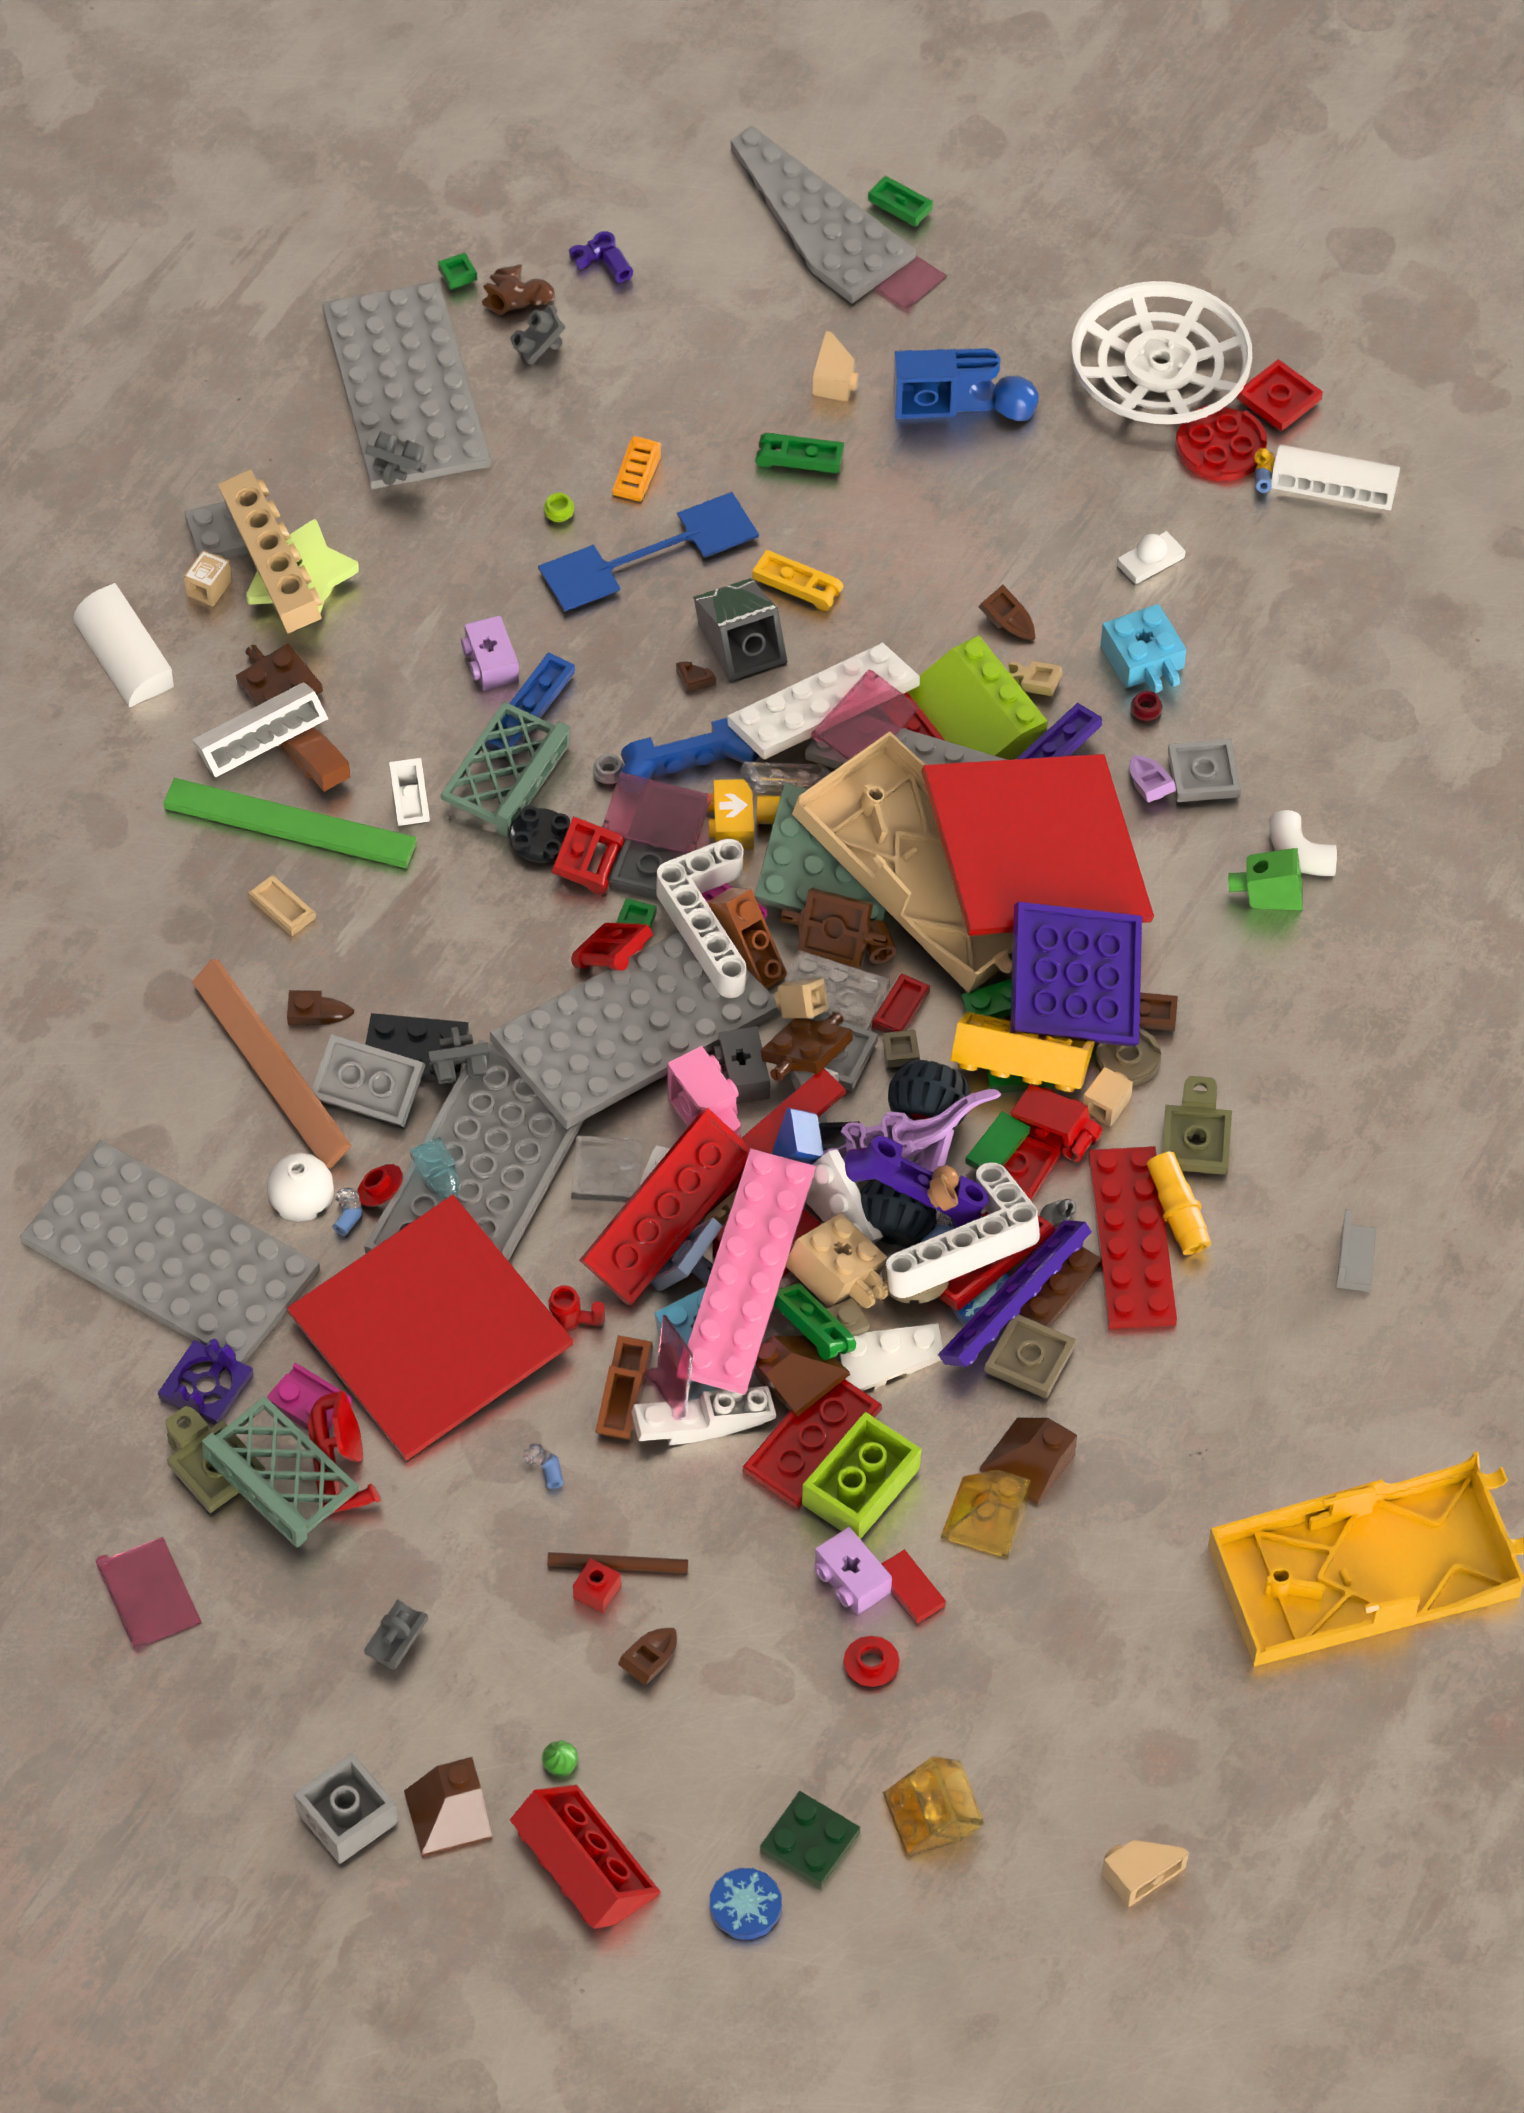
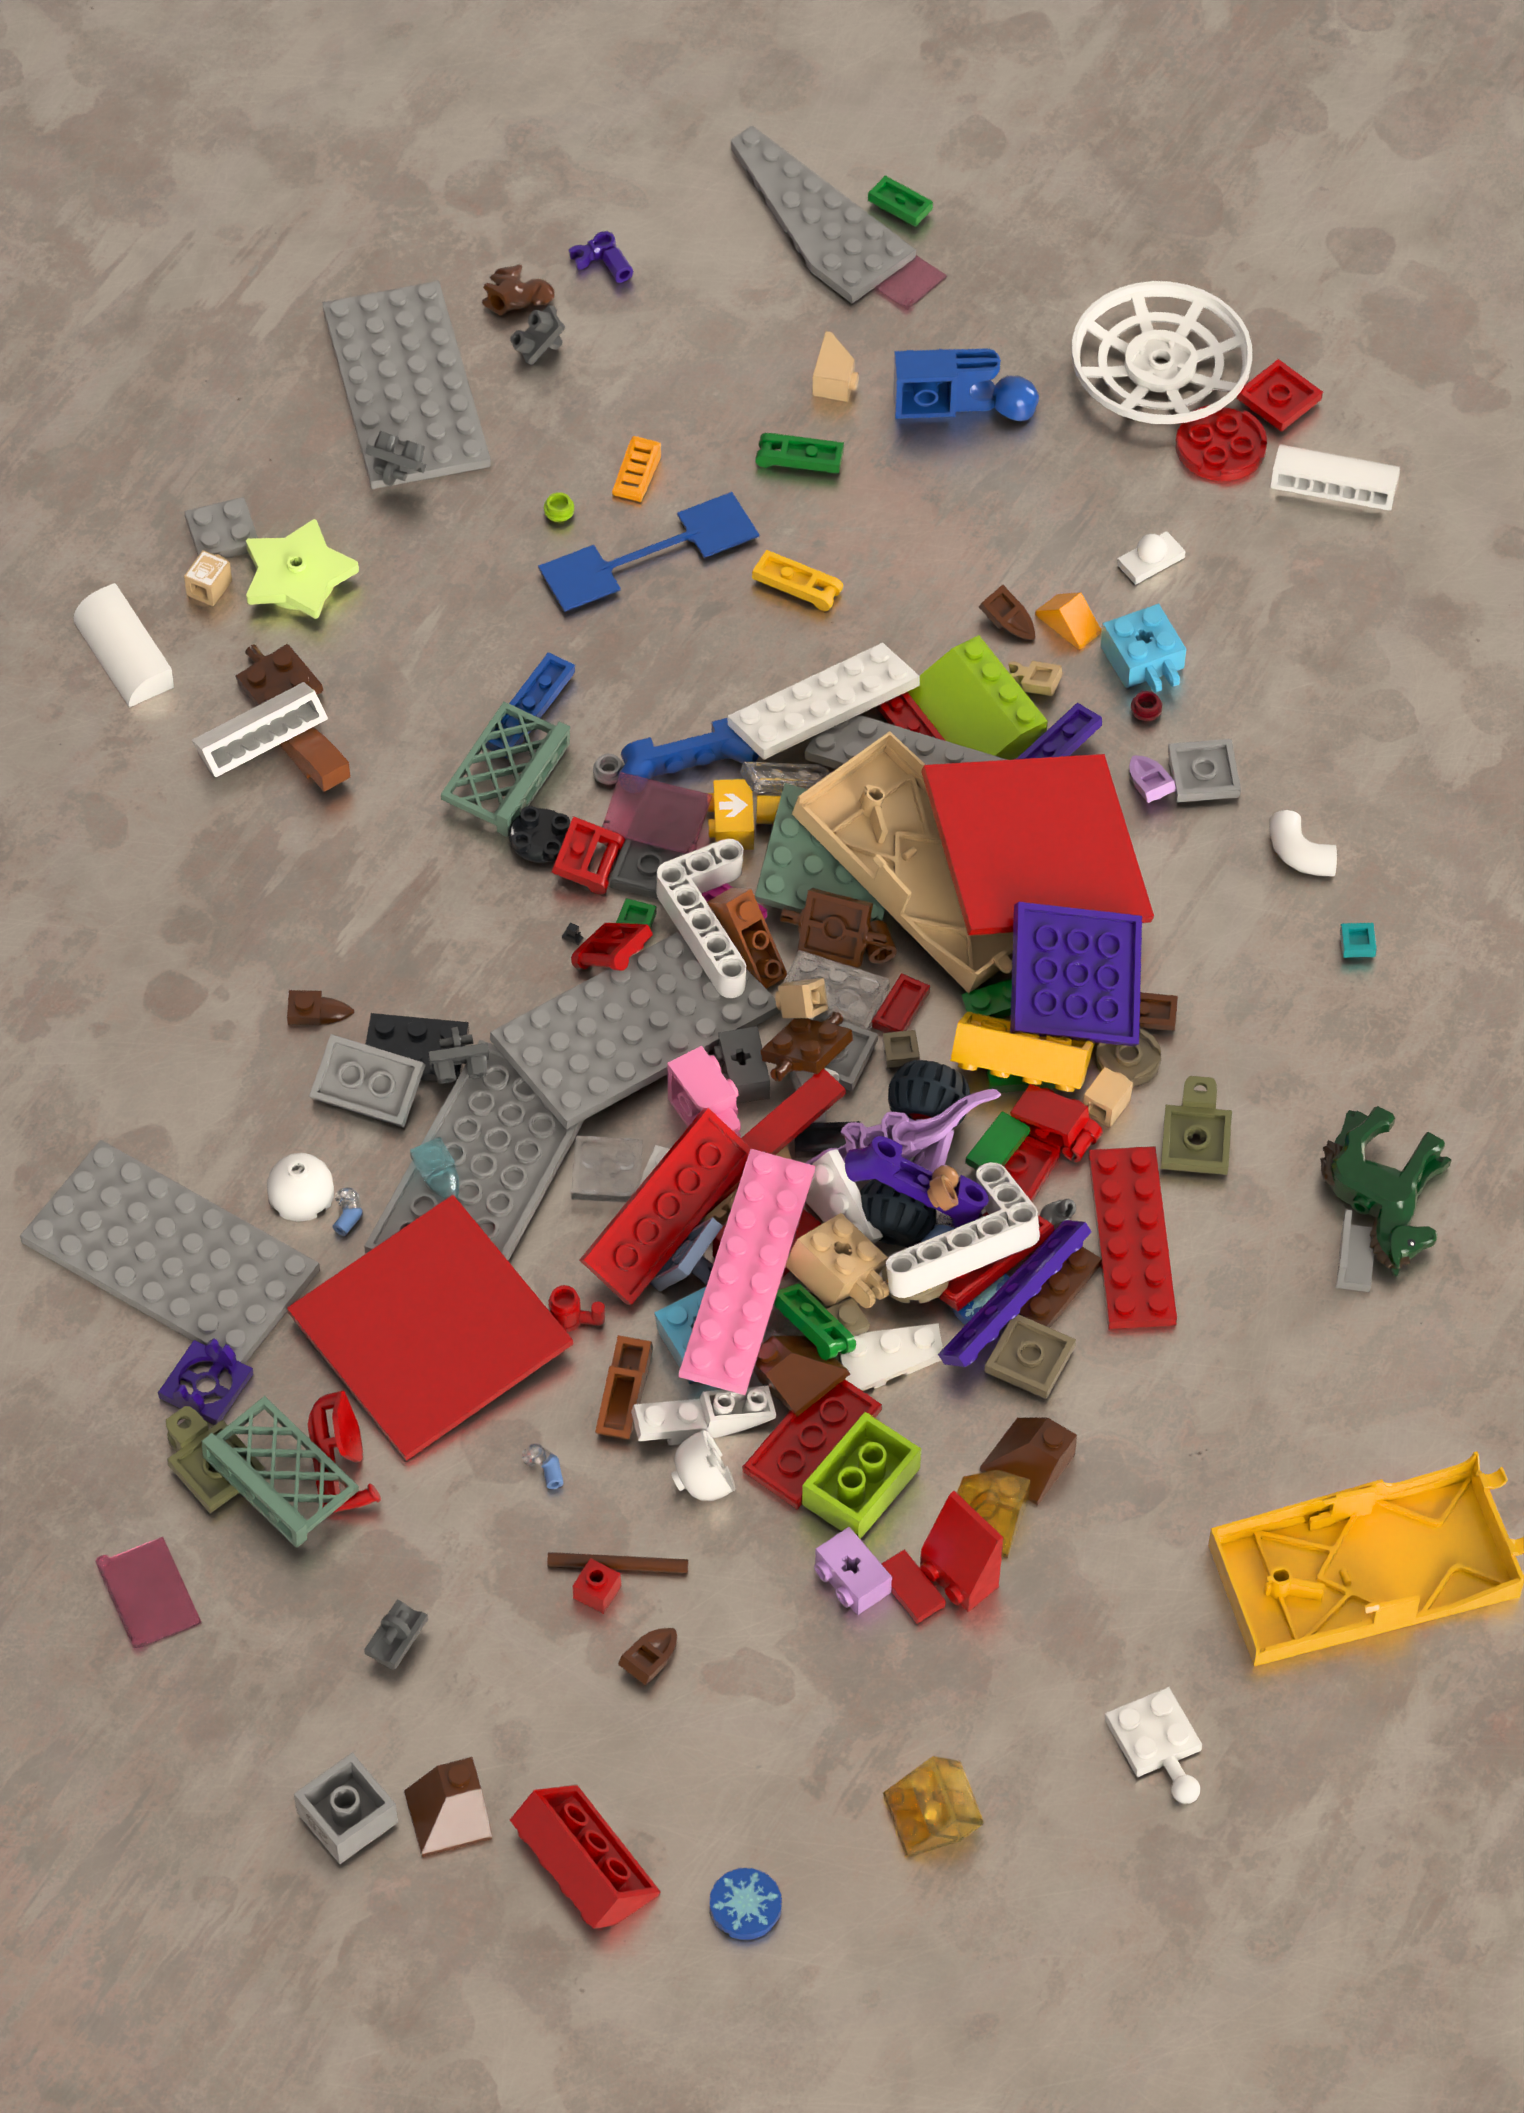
bright green tile [163,778,417,868] -> none
nougat tile [192,959,352,1169] -> none
tan brick [218,469,322,634] -> none
tan tile [248,874,316,937] -> none
dark pink plate [266,1362,351,1430] -> none
red piece [356,1164,403,1207] -> none
white slope [389,758,430,826] -> none
green plate [438,252,477,290] -> none
lavender brick [461,616,519,691] -> none
bright green plate [542,1740,578,1776] -> none
clear pink piece [647,1315,693,1421] -> none
reddish brown tile [676,662,716,693] -> none
dark grey slope [693,578,787,681] -> none
dark green plate [760,1790,860,1889] -> none
slope [772,1107,824,1165] -> none
clear pink piece [811,669,920,760] -> none
red piece [843,1635,900,1687] -> none
tan slope [1102,1840,1188,1907] -> none
yellow piece [1147,1152,1212,1255] -> none
bright green torso [1228,848,1303,910] -> none
arm [1254,448,1275,493] -> none
none -> black piece [562,922,584,945]
none -> white cylinder [671,1430,736,1501]
none -> red slope [920,1491,1003,1612]
none -> light orange slope [1035,592,1101,650]
none -> white plate [1105,1687,1202,1804]
none -> dark green animal [1320,1106,1452,1277]
none -> teal plate [1340,923,1377,958]

